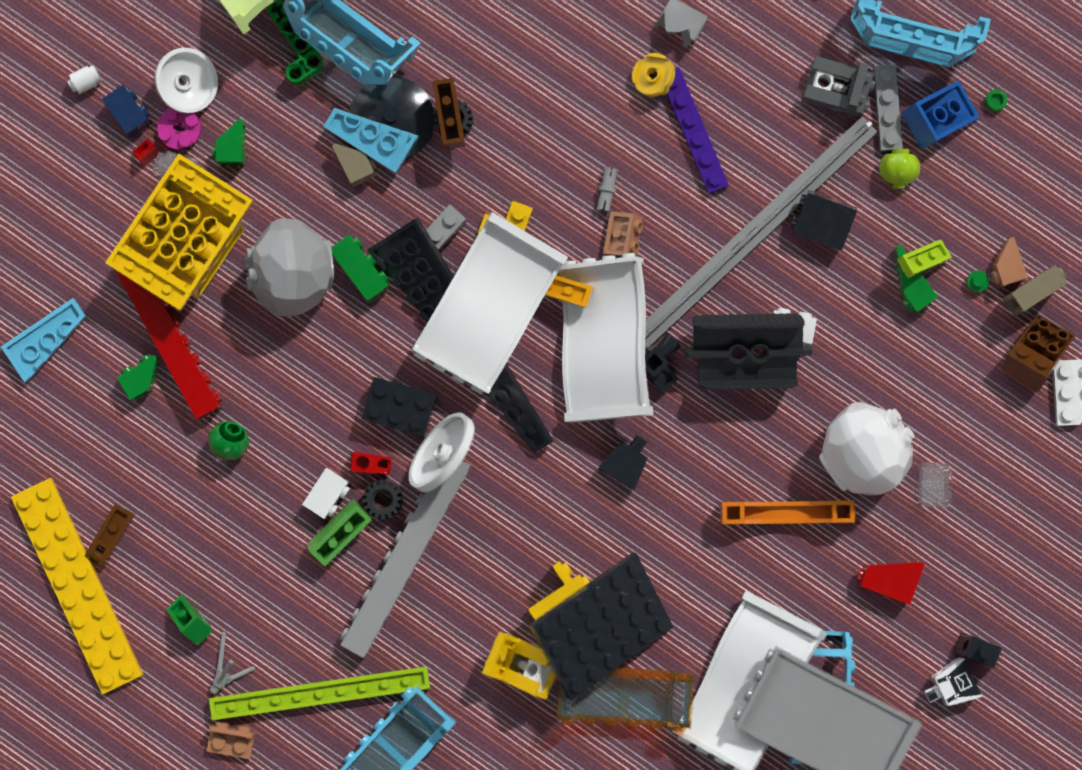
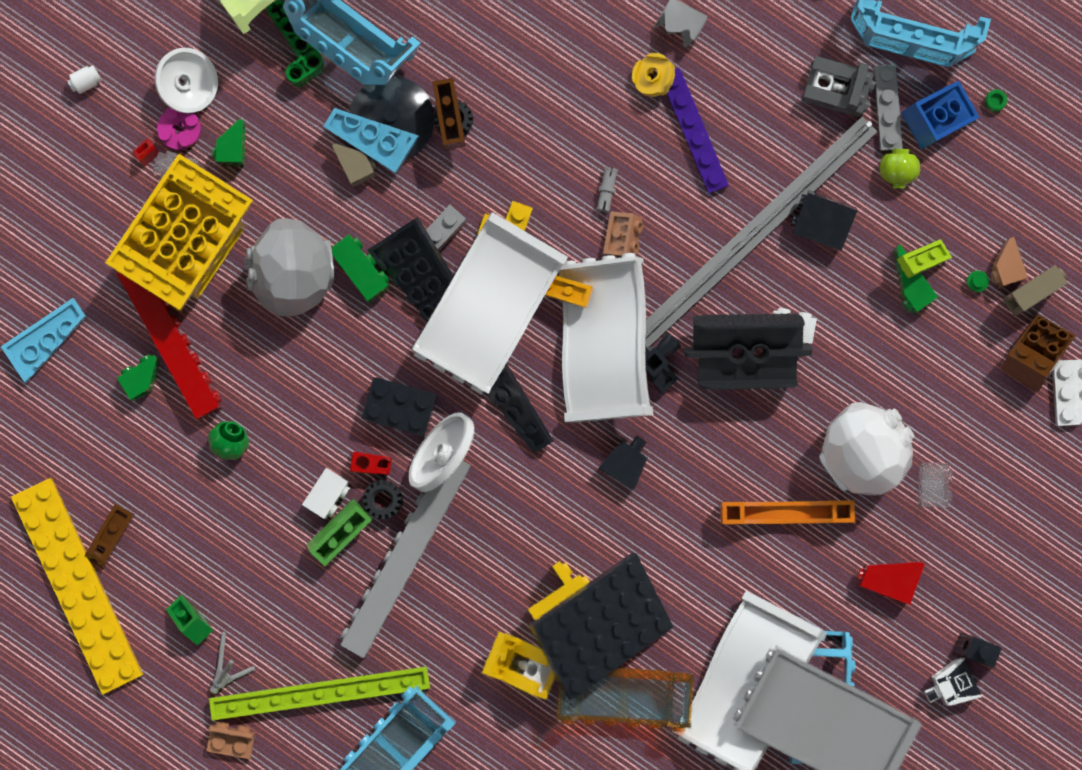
dark blue brick [102,84,151,138] -> none

